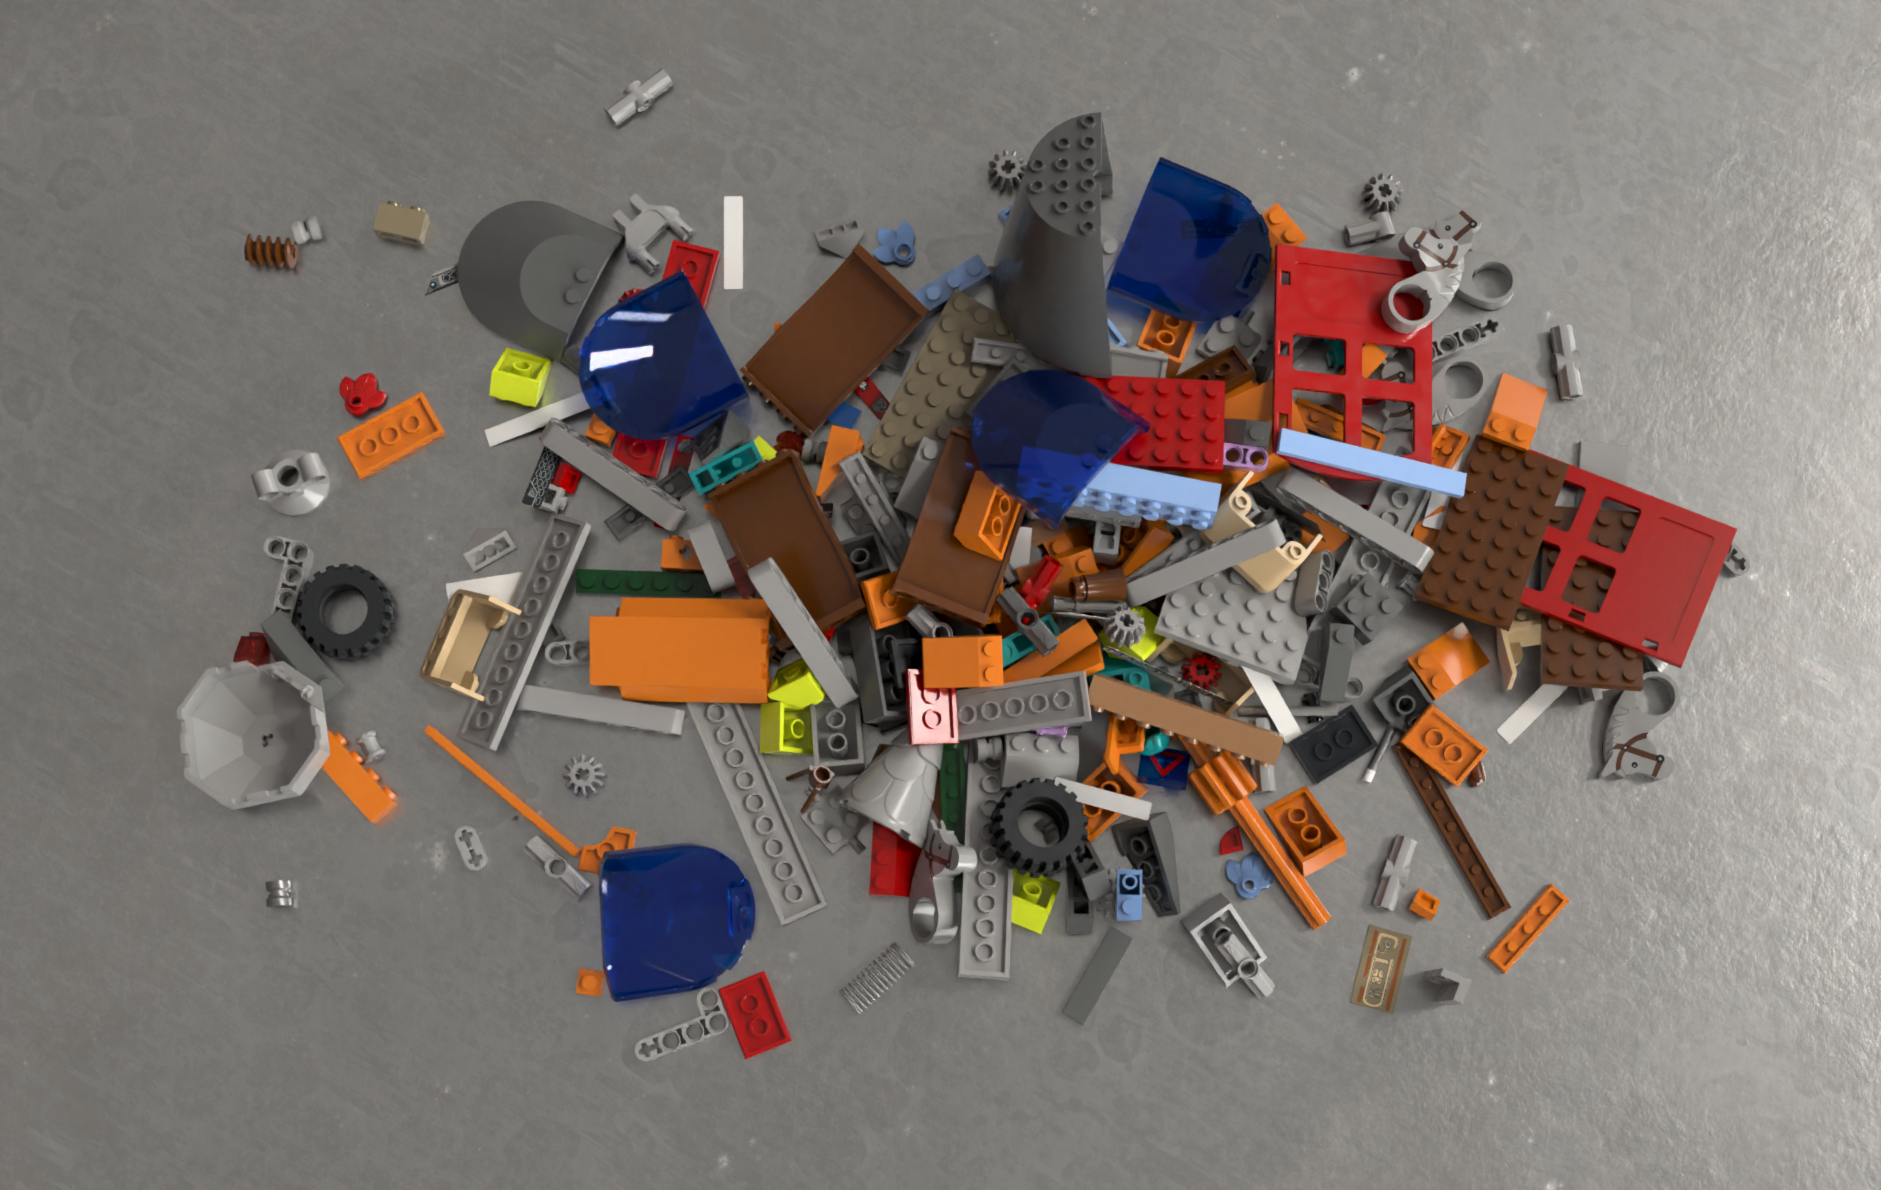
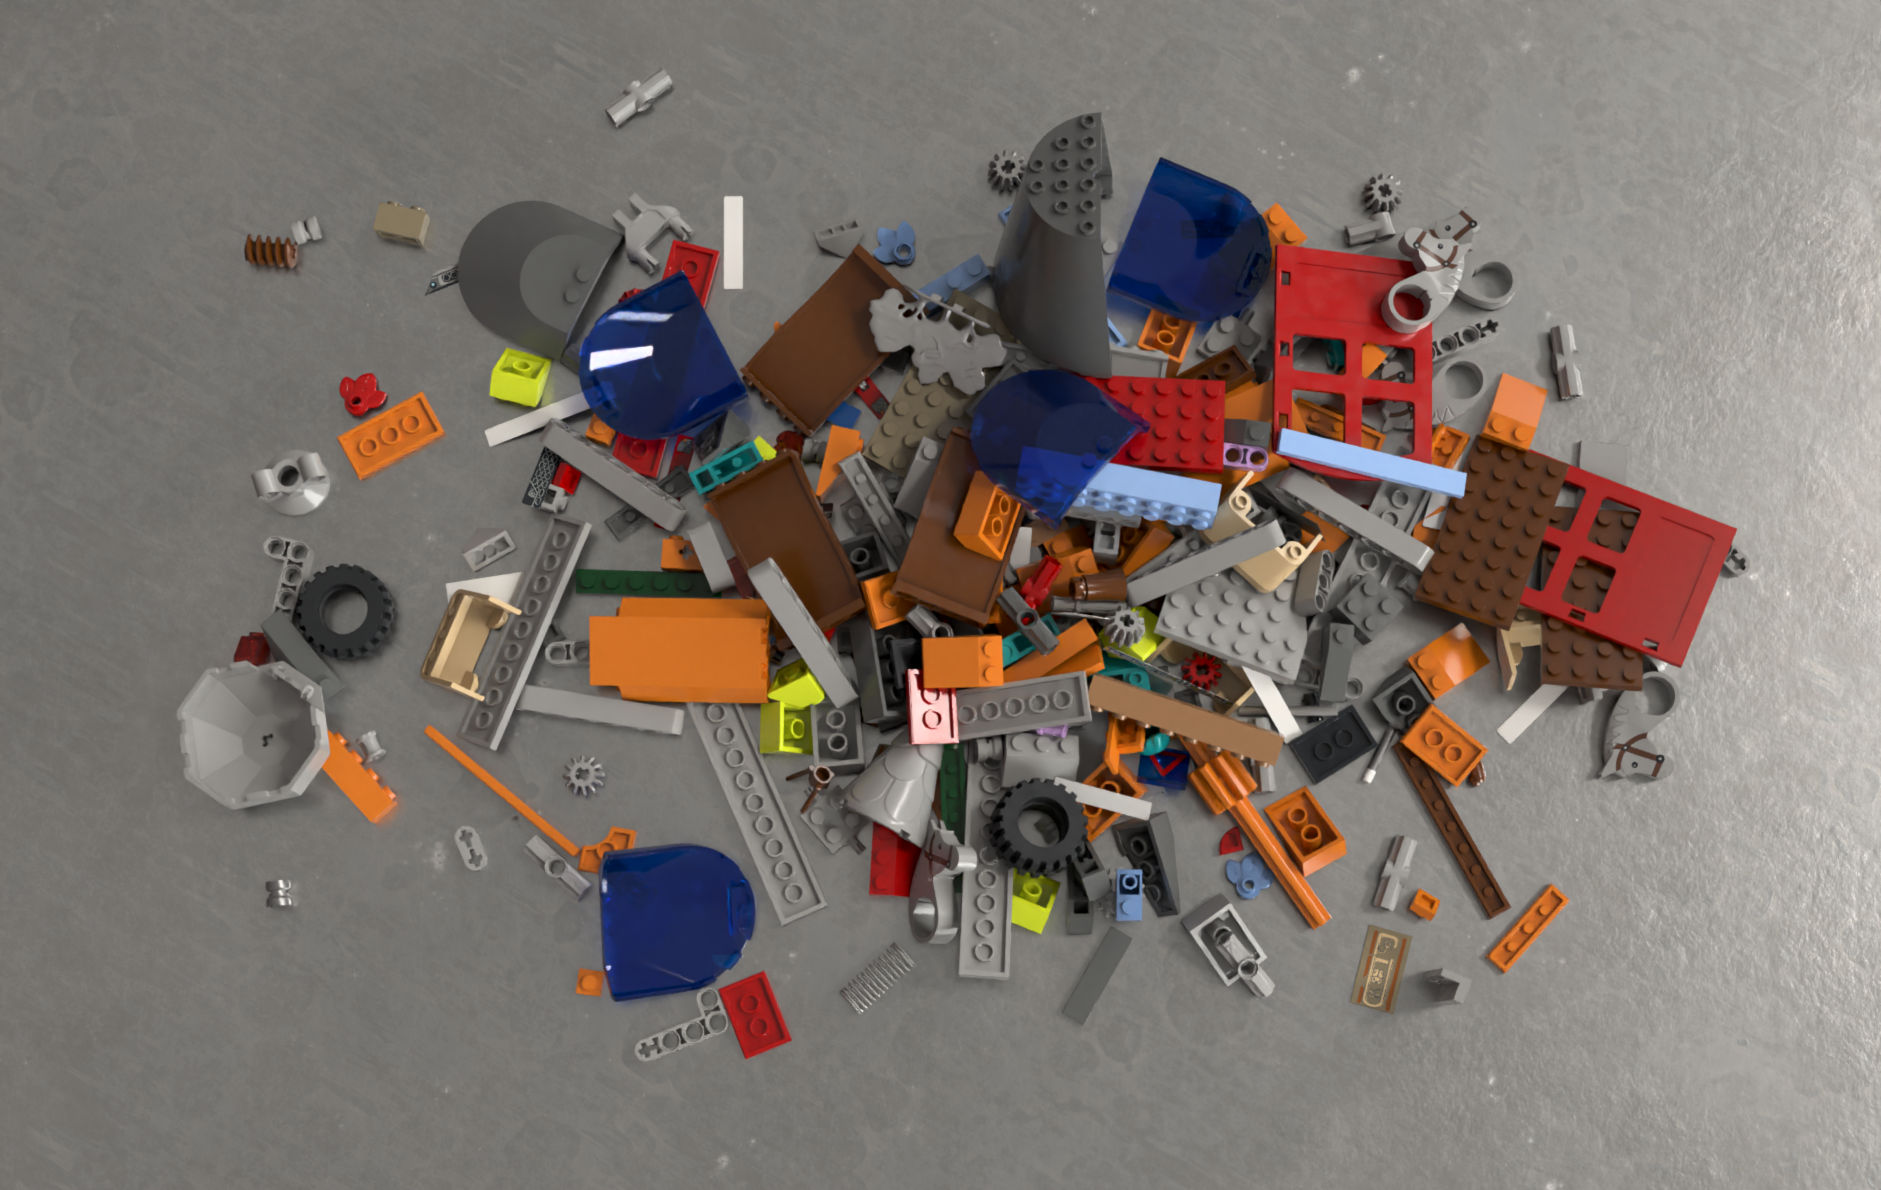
none -> light grey plant [869,284,1007,395]

